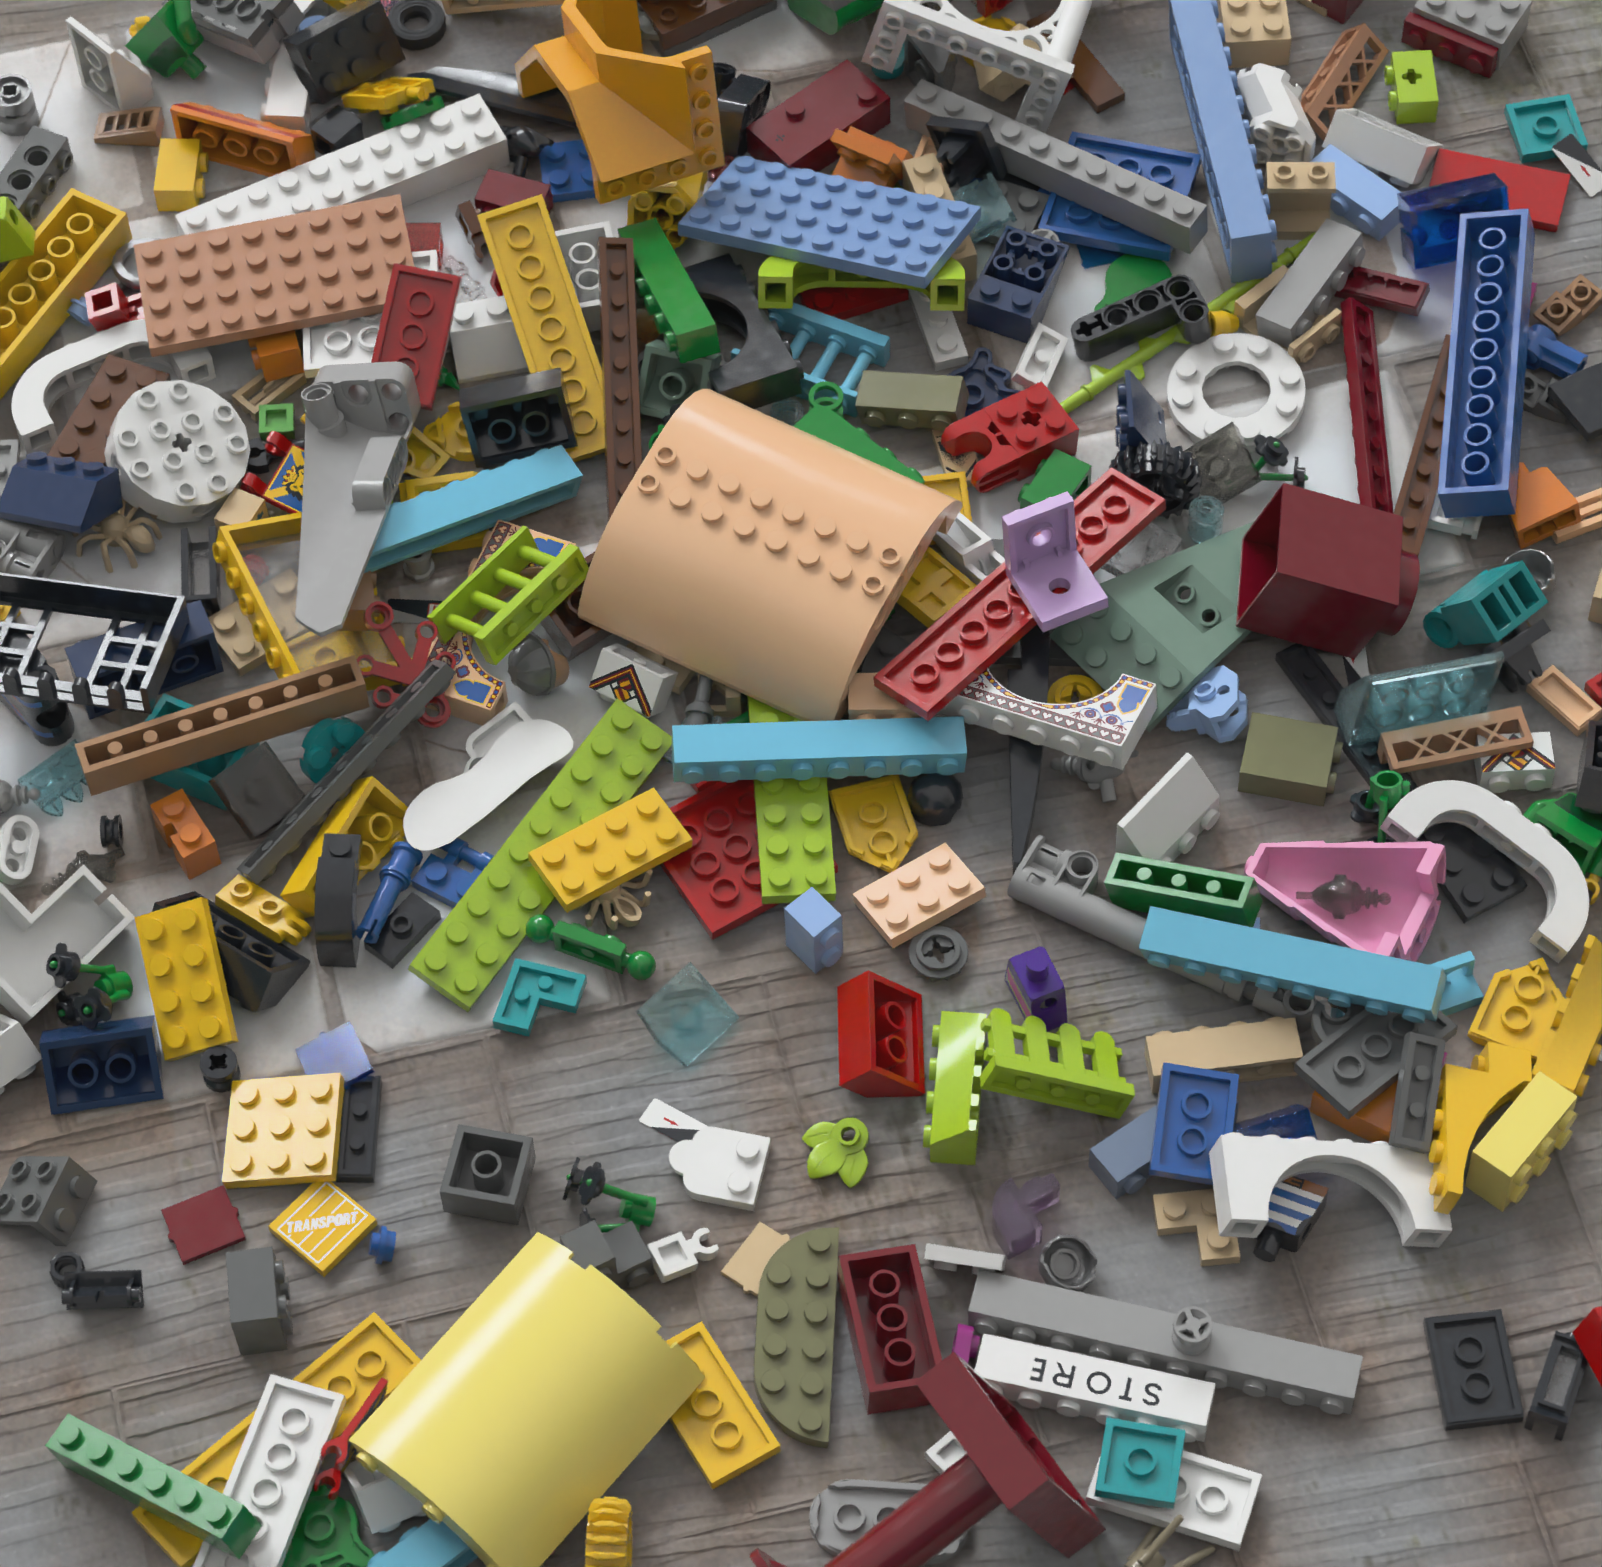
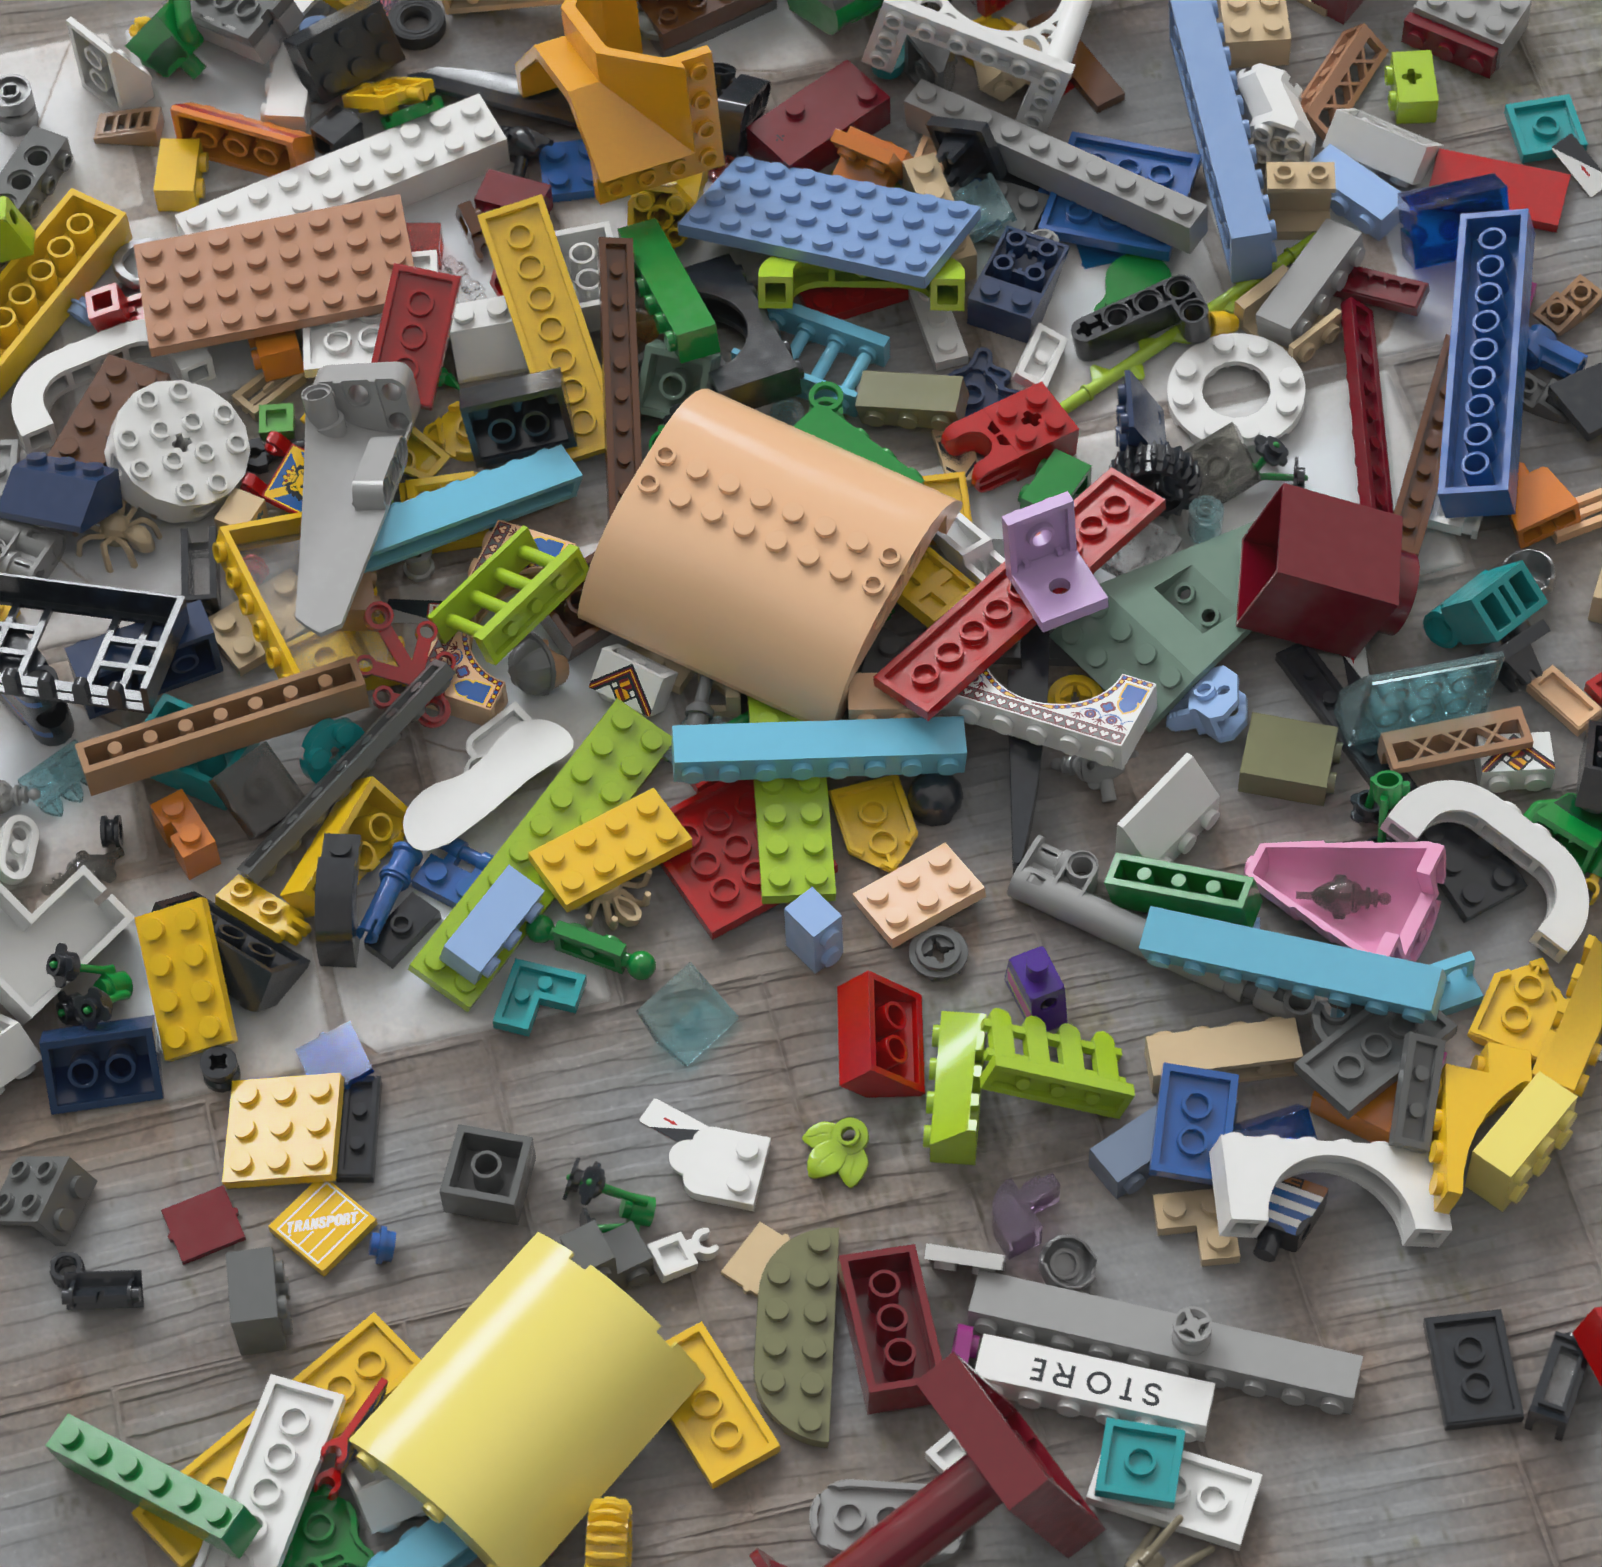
none -> light blue brick [439,865,545,985]

